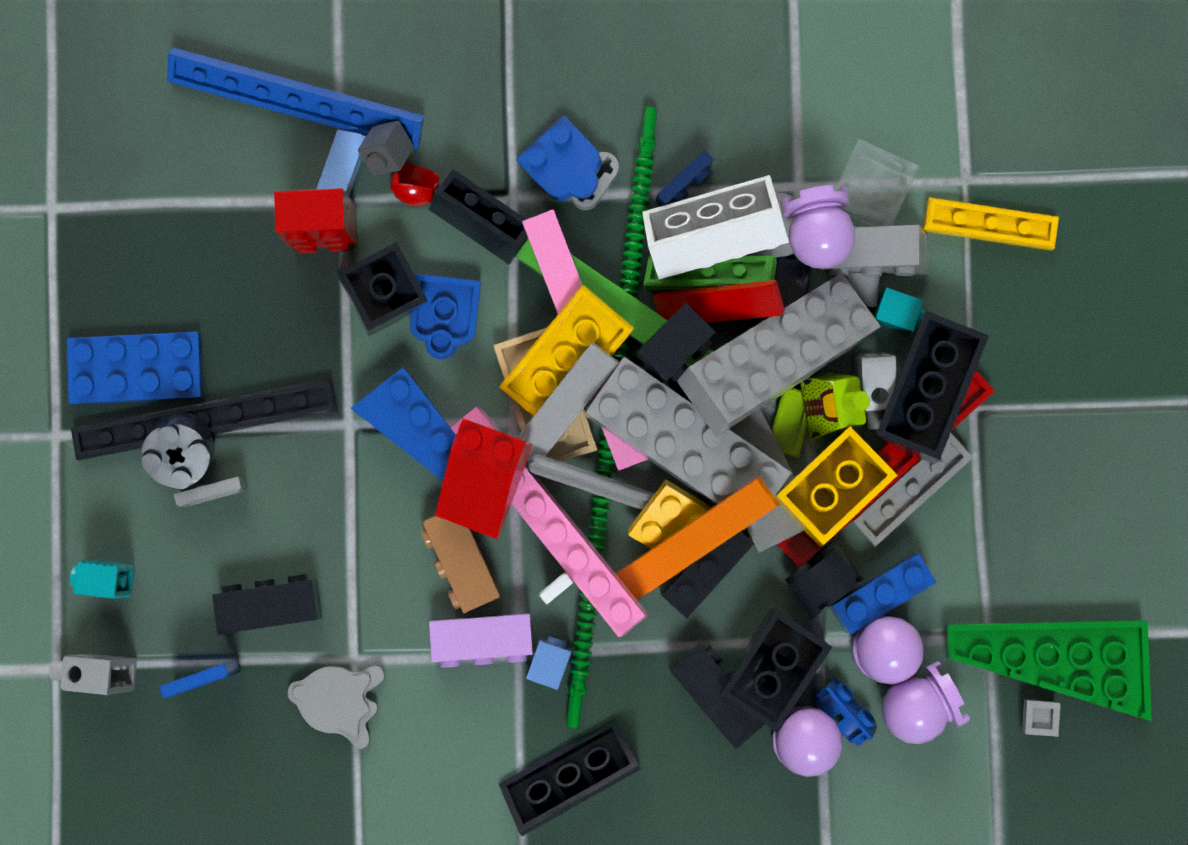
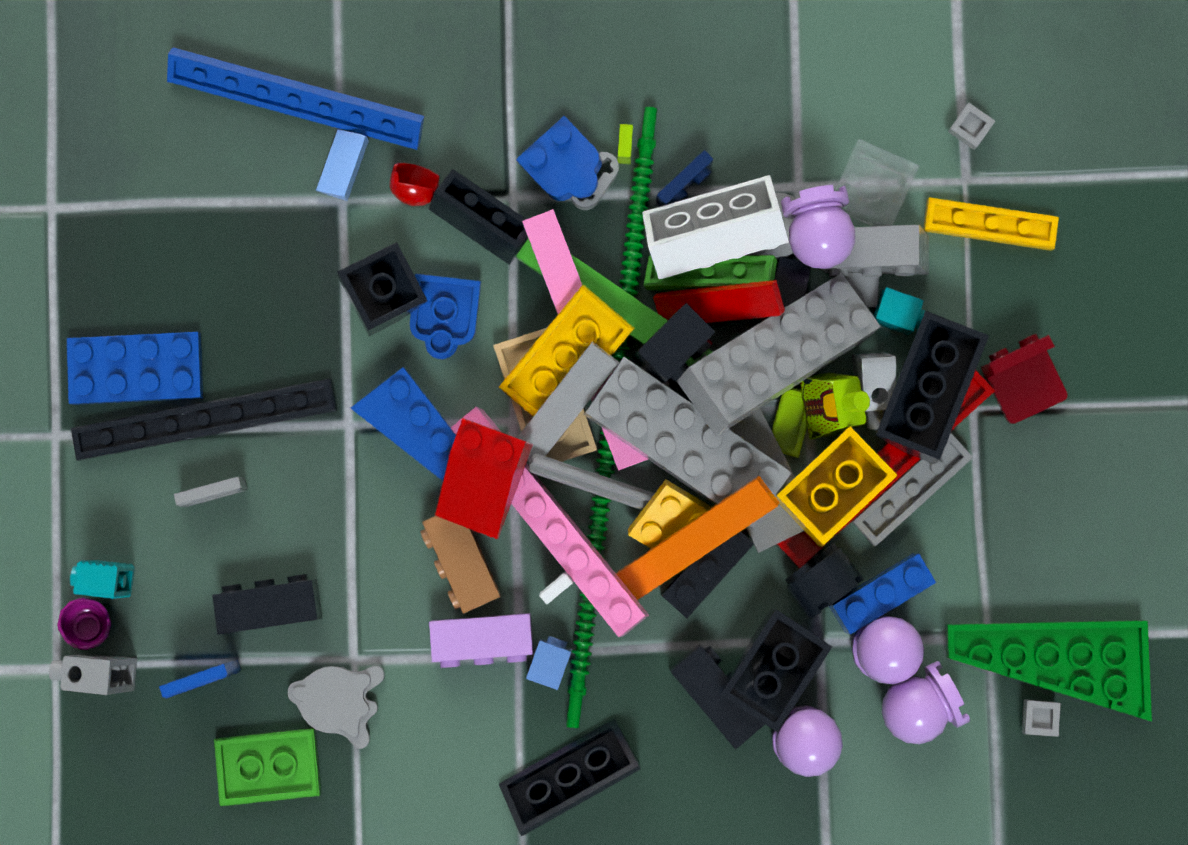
brick [141,412,214,489] -> none
red brick [274,188,358,254] -> none
dark grey brick [358,121,414,176] -> none
blue hinge [814,676,877,746] -> none
none -> magenta hair [57,597,111,650]
none -> bright green tile [214,728,321,806]
none -> lime tile [617,124,633,164]
none -> light grey plate [948,103,995,150]
none -> dark red bracket [981,334,1068,424]

